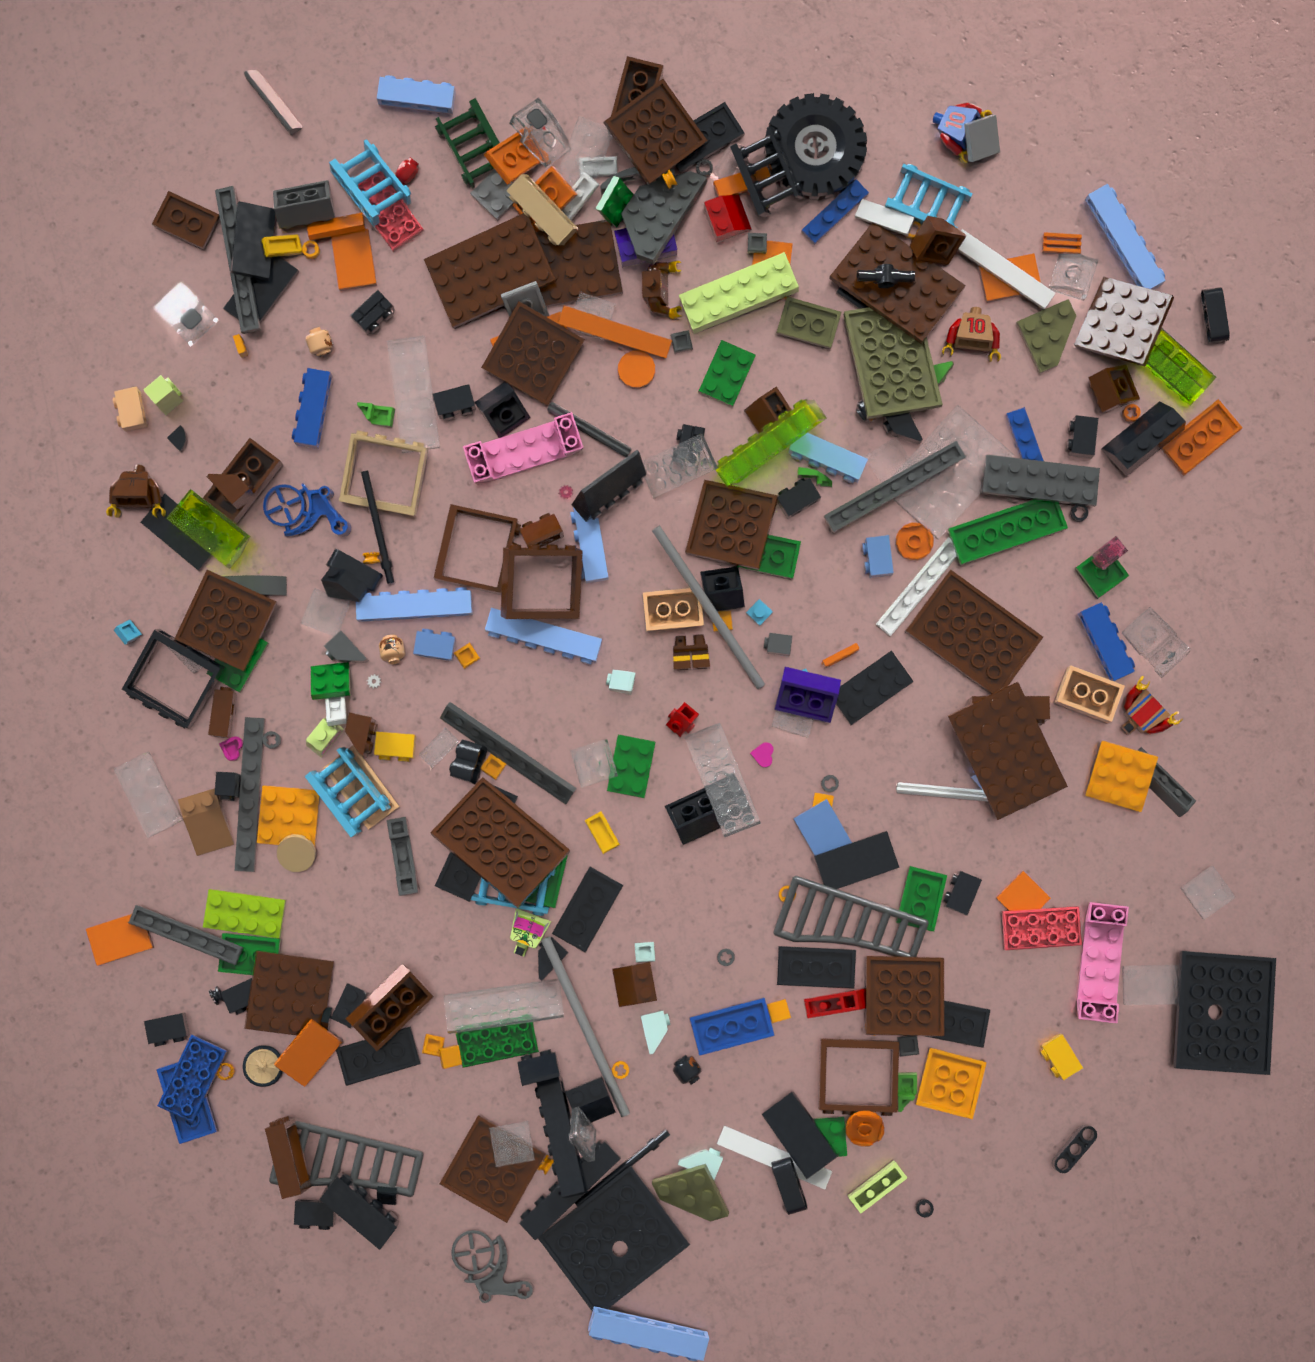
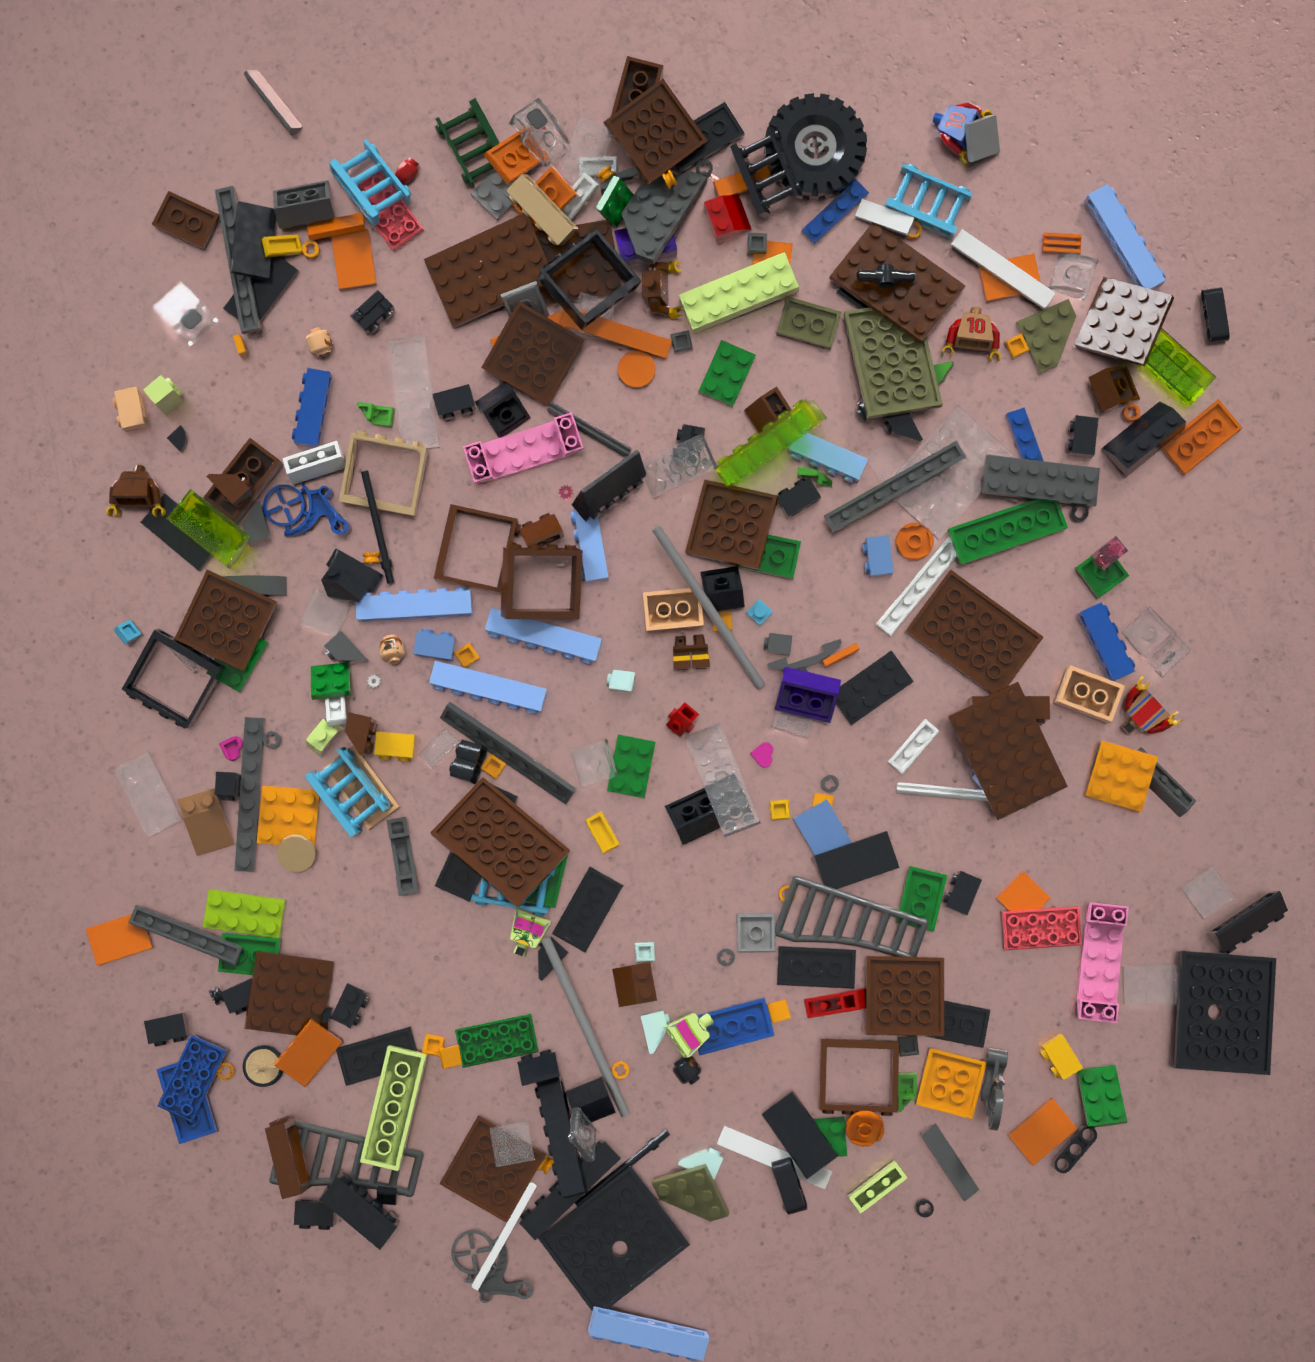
reddish brown brick [208,687,236,738] -> none
reddish brown brick [346,964,434,1051] -> none
light blue brick [377,75,456,114] -> none
clear plate [444,979,564,1034] -> none
reddish brown slope [910,216,966,265] -> none
none -> dark grey slope [241,501,272,546]
none -> white brick [283,441,346,485]
none -> yellowish green brick [360,1045,428,1171]
none -> light blue brick [429,661,547,715]
none -> white tile [472,1182,537,1291]
none -> black window [537,229,642,330]
none -> light orange bush [597,166,616,183]
none -> yellowish green torso [664,1013,714,1058]
none -> light grey tile [737,913,776,952]
none -> dark grey slope [767,639,842,671]
none -> yellow tile [769,800,790,820]
none -> white tile [887,719,940,775]
none -> dark grey slope [920,1124,979,1201]
none -> dark grey piece [981,1048,1008,1131]
none -> light orange tile [1004,333,1030,359]
none -> orange tile [1008,1098,1078,1166]
none -> green plate [1077,1065,1127,1129]
none -> black slope [1207,891,1288,954]

